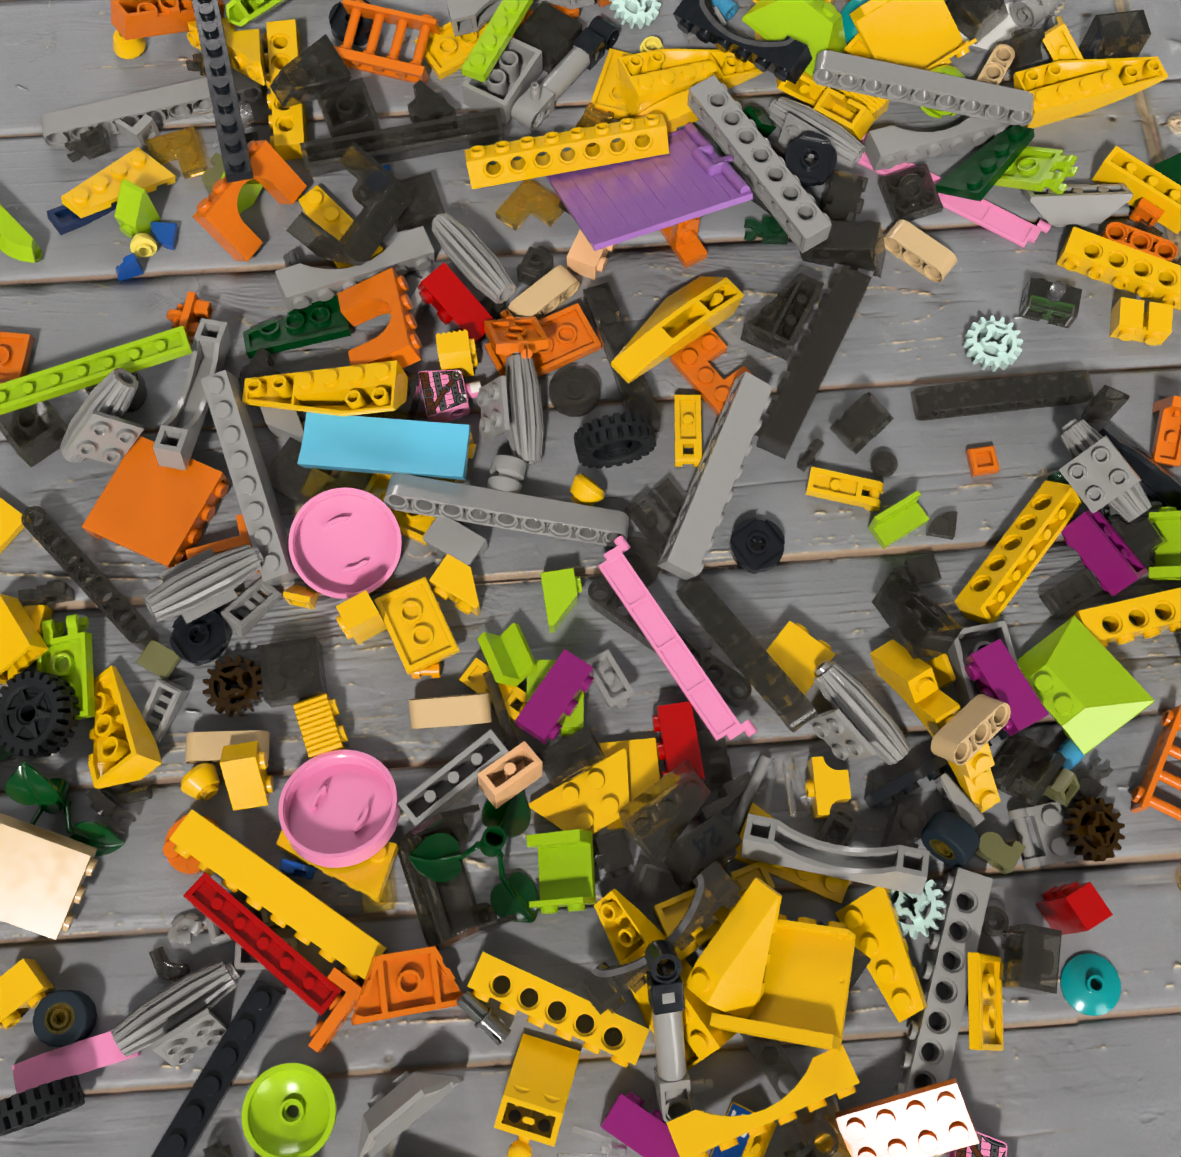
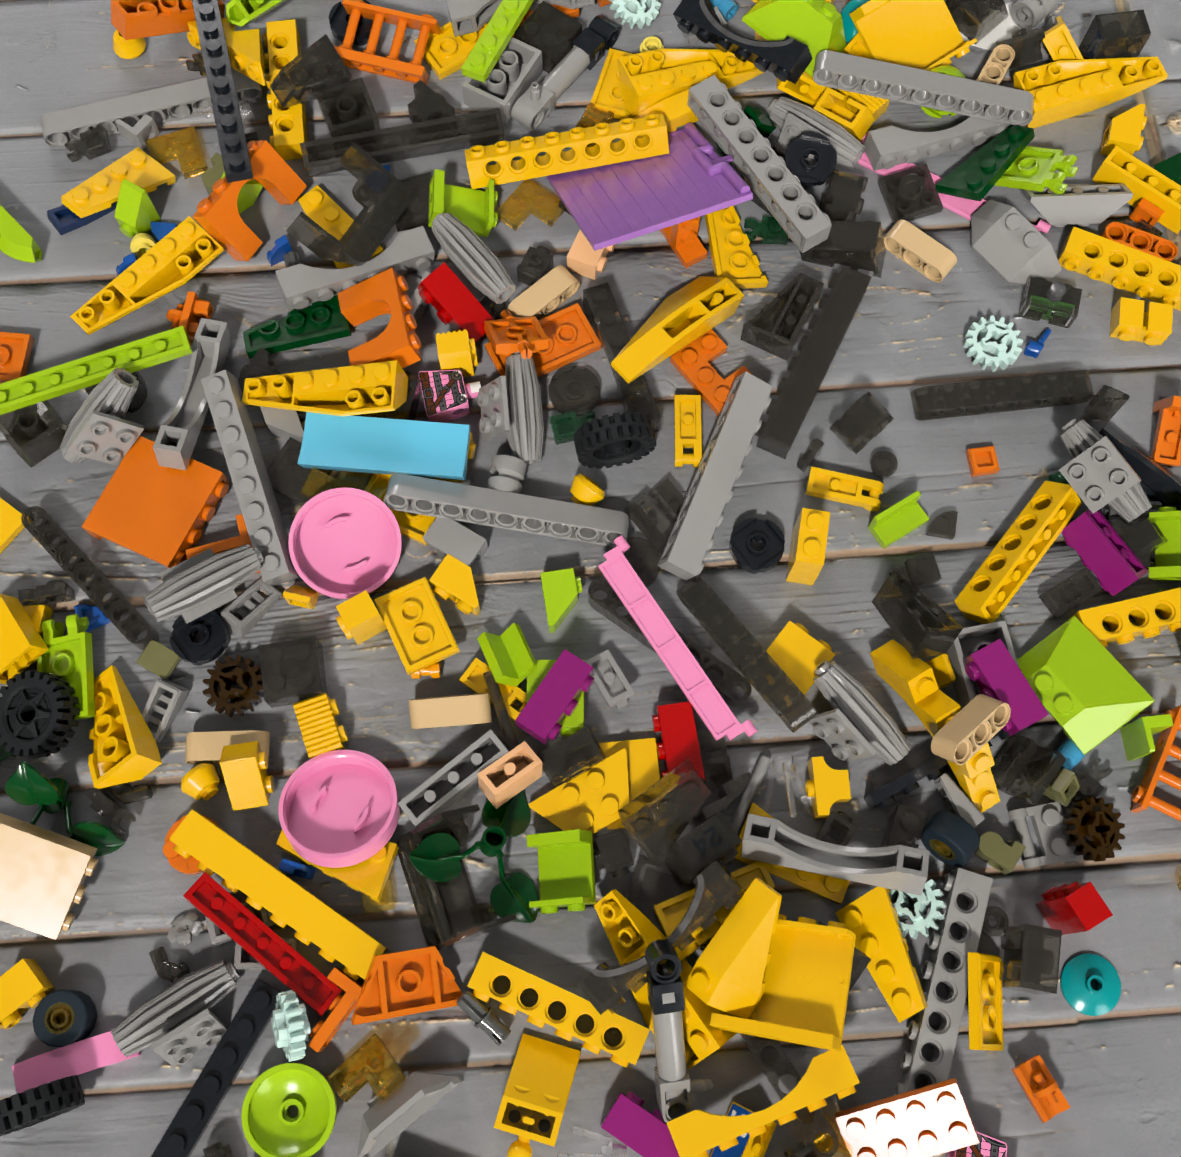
none -> yellow wedge [70,216,224,335]
none -> blue tile [74,604,112,632]
none -> blue tile [267,235,292,266]
none -> light aqua gear [271,990,310,1062]
none -> clear yellow plate [328,1033,406,1102]
none -> lime panel [428,169,498,237]
none -> clear green plate [549,411,595,445]
none -> yellow wing [704,206,769,289]
none -> yellow brick [786,508,830,586]
none -> light grey wedge [971,199,1062,288]
none -> orange hips [1011,1054,1071,1123]
none -> blue hand [1024,329,1051,358]
none -> yellow slope [1100,104,1147,156]
none -> lime panel [1120,714,1174,761]

